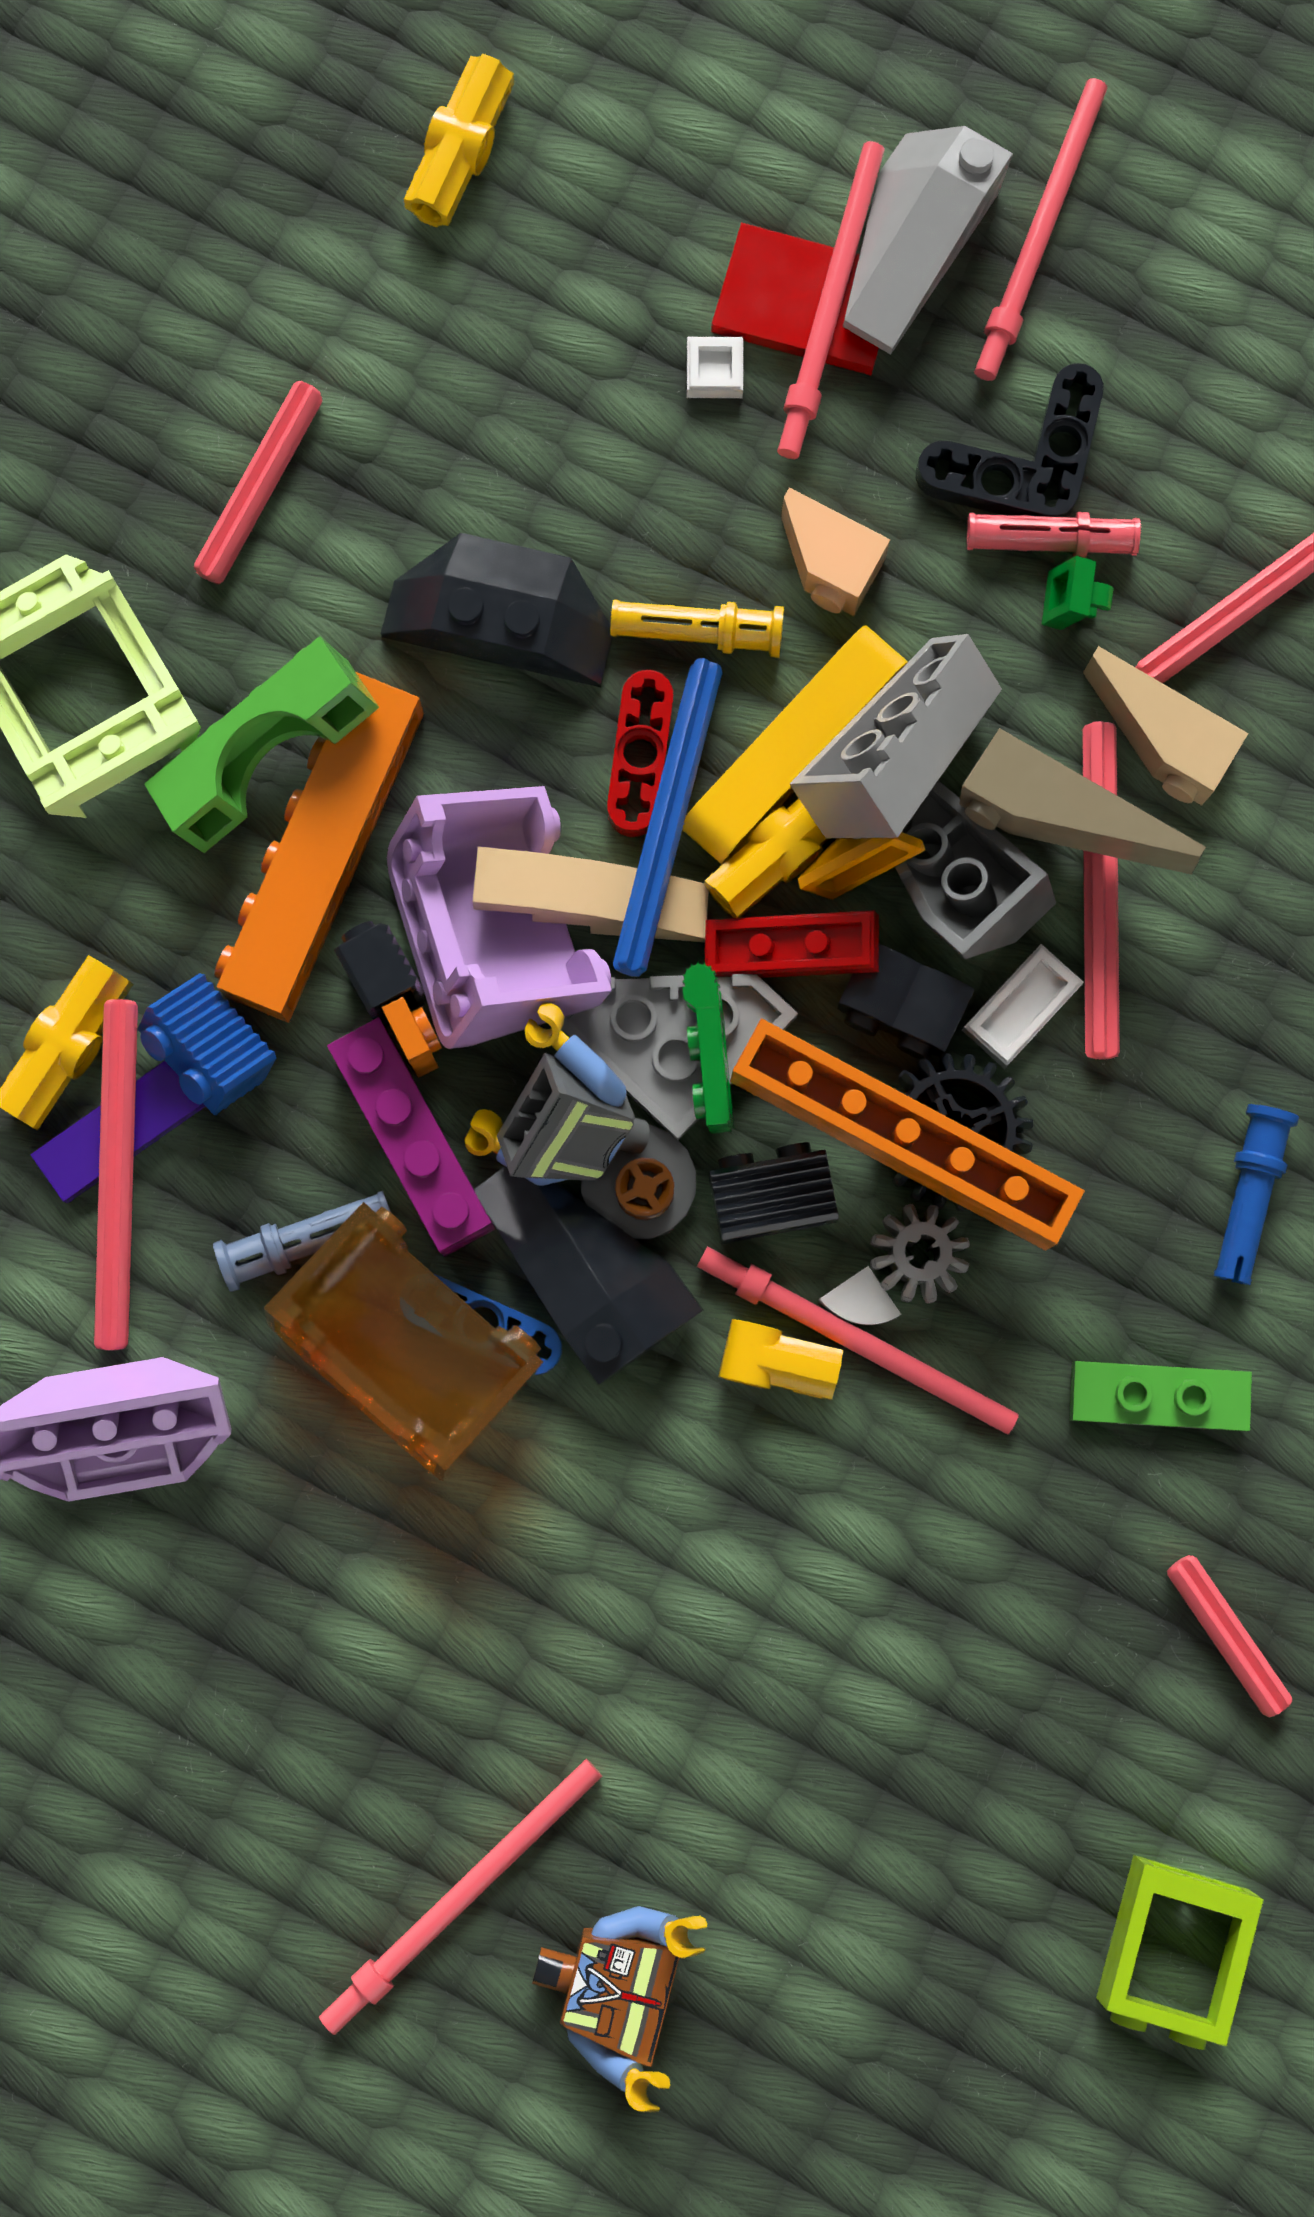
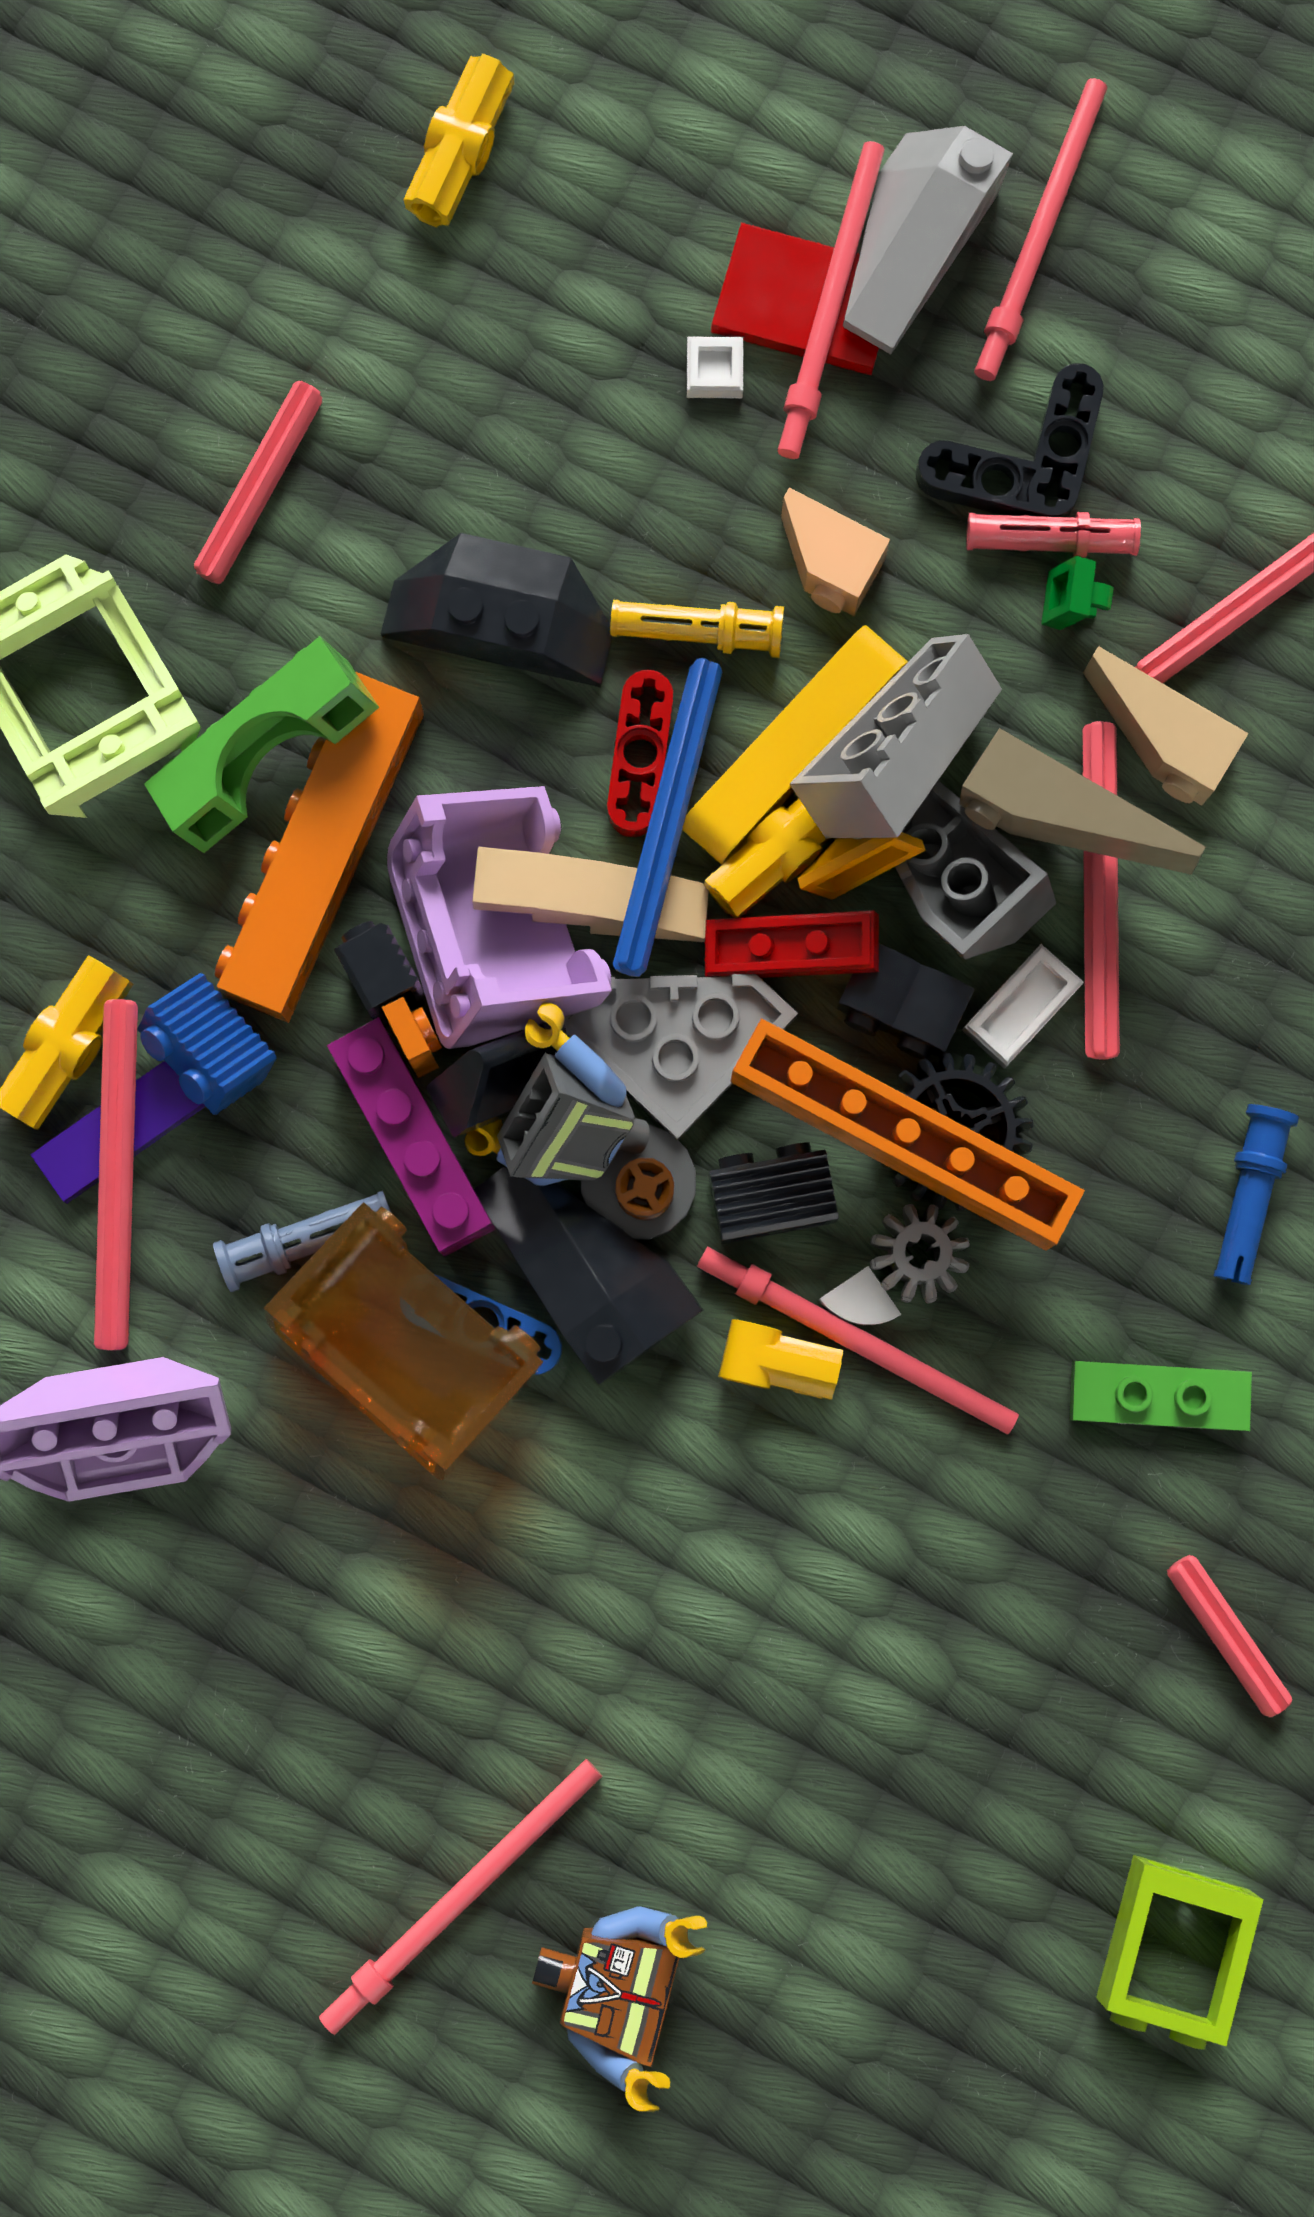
green hinge [682,962,734,1134] -> none
none -> black tile [426,1022,567,1138]

